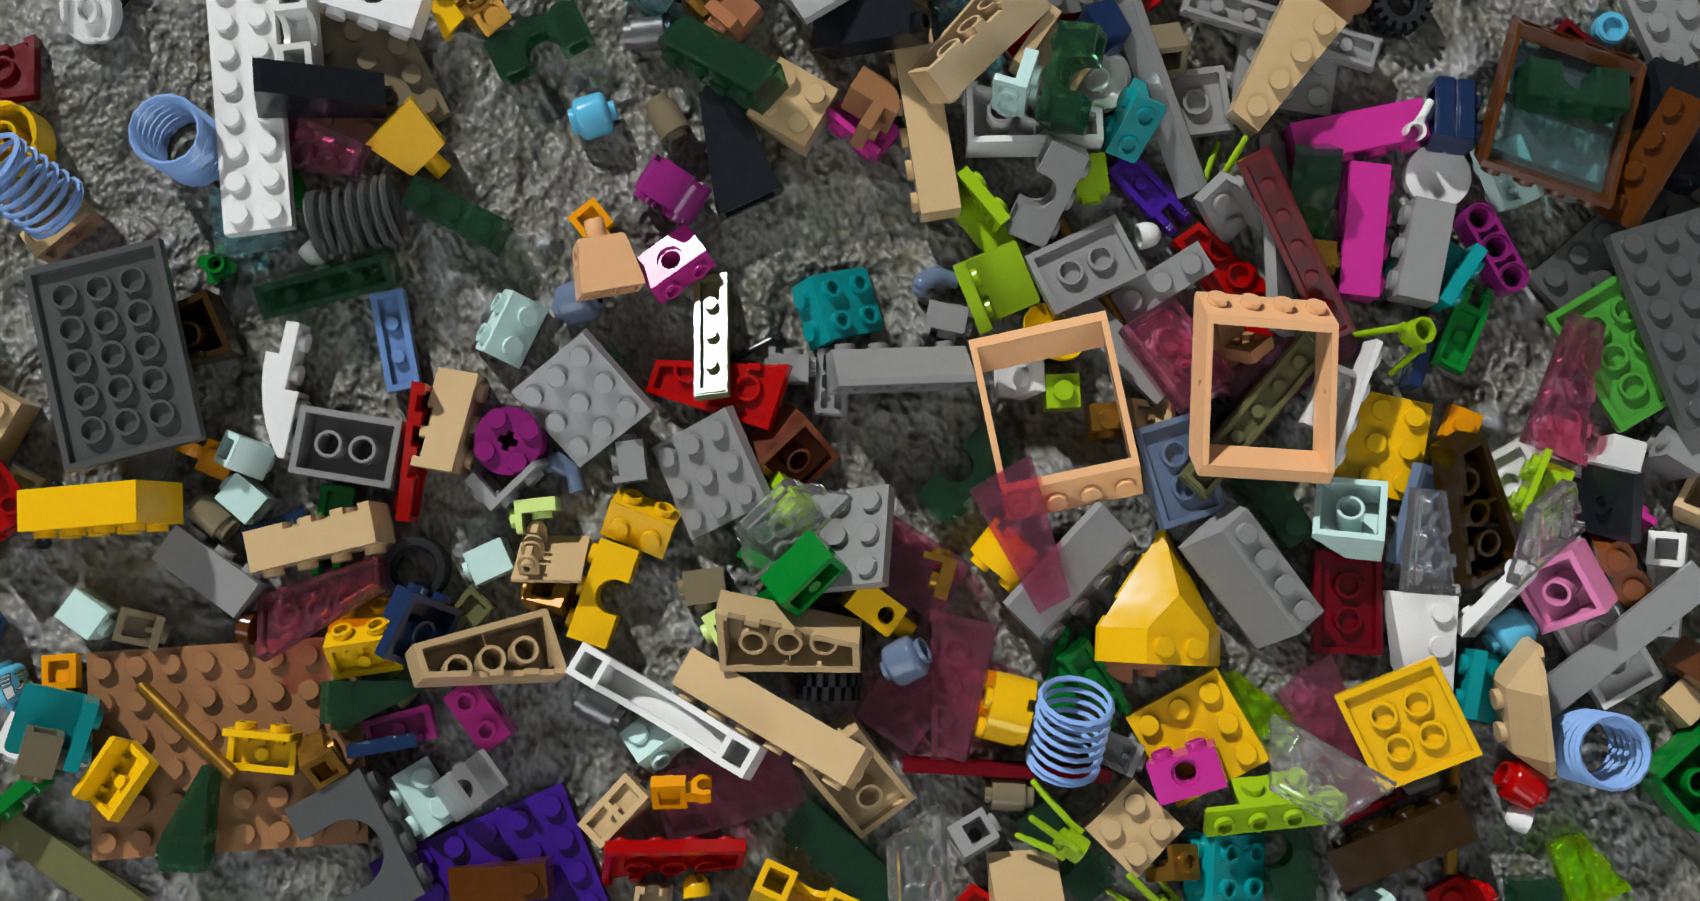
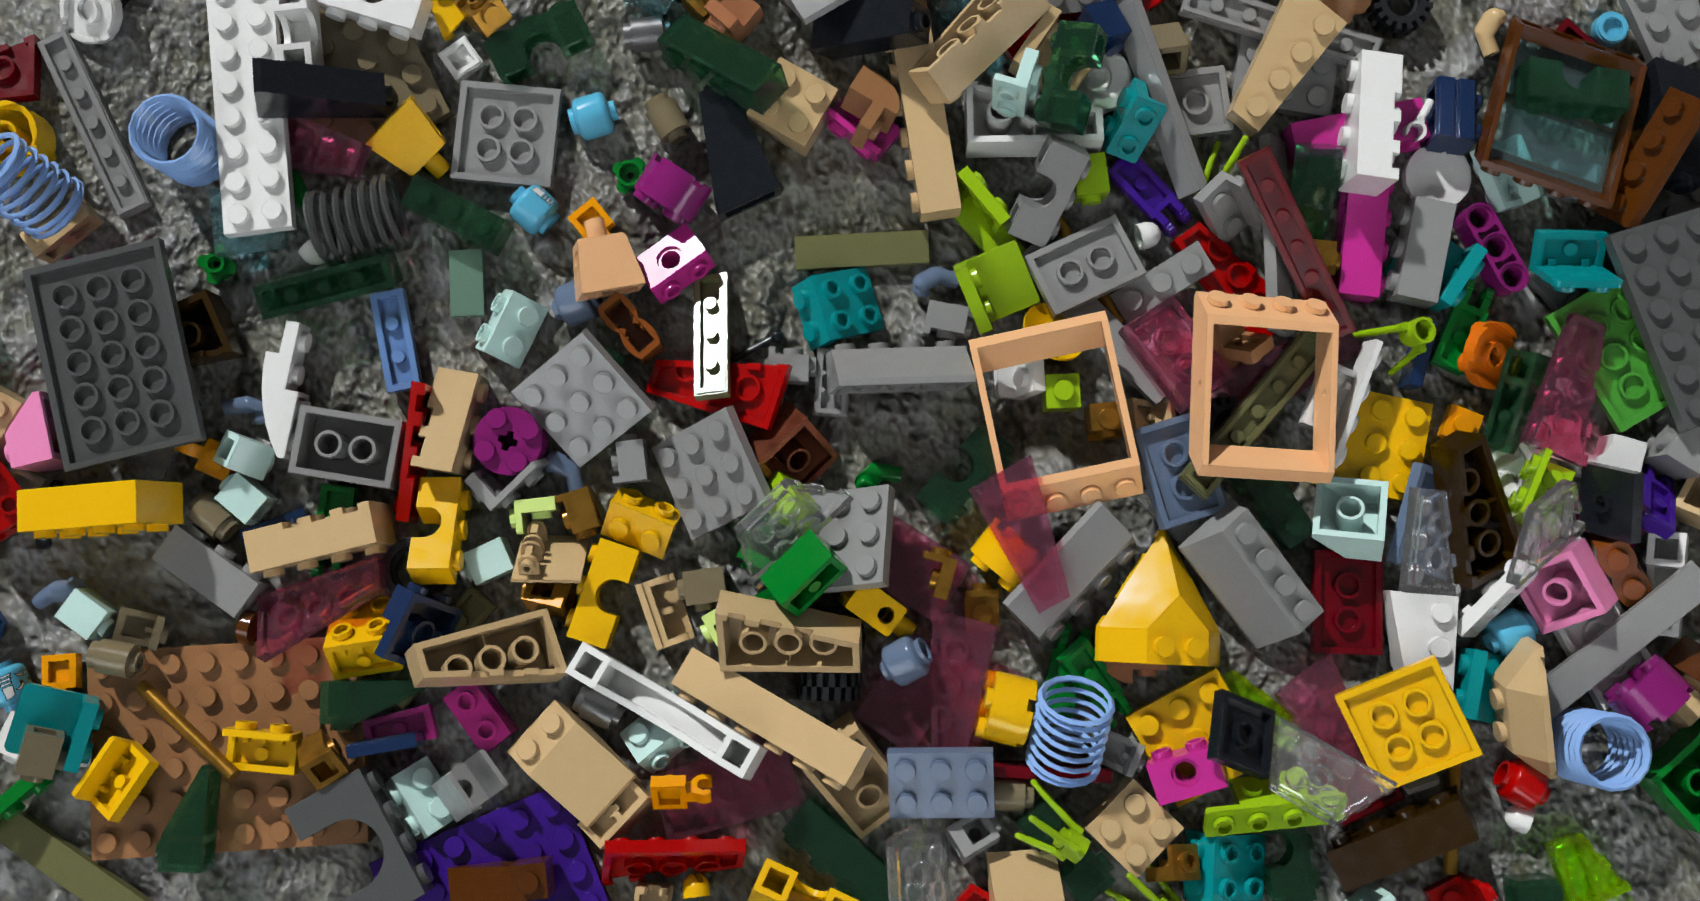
none -> bright pink slope [4,391,64,473]
none -> sand blue arm [32,577,86,609]
none -> light grey tile [36,28,154,220]
none -> dark tan brick [86,639,145,679]
none -> sand blue arm [221,396,265,425]
none -> yellow arch [406,477,472,585]
none -> white tile [438,35,485,84]
none -> sand green tile [448,249,487,318]
none -> light grey plate [450,80,563,190]
none -> tan slope [507,700,637,828]
none -> medium azure head [509,185,560,235]
none -> pearl gold brick [555,486,603,541]
none -> dark orange brick [598,292,665,365]
none -> green plate [612,157,645,194]
none -> tan hinge [635,573,696,651]
none -> olive tile [794,230,930,272]
none -> green arm [855,462,903,488]
none -> sand blue plate [887,747,995,818]
none -> pearl gold bracket [964,583,1000,631]
none -> black plate [1207,689,1276,780]
none -> white wedge [1333,49,1403,197]
none -> orange plate [1457,321,1519,390]
none -> tan arm [1474,7,1507,58]
none -> clear green slope [1484,348,1561,455]
none -> teal bracket [1528,229,1623,293]
none -> magenta brick [1602,654,1695,733]
none -> dark purple hinge [1641,464,1676,540]

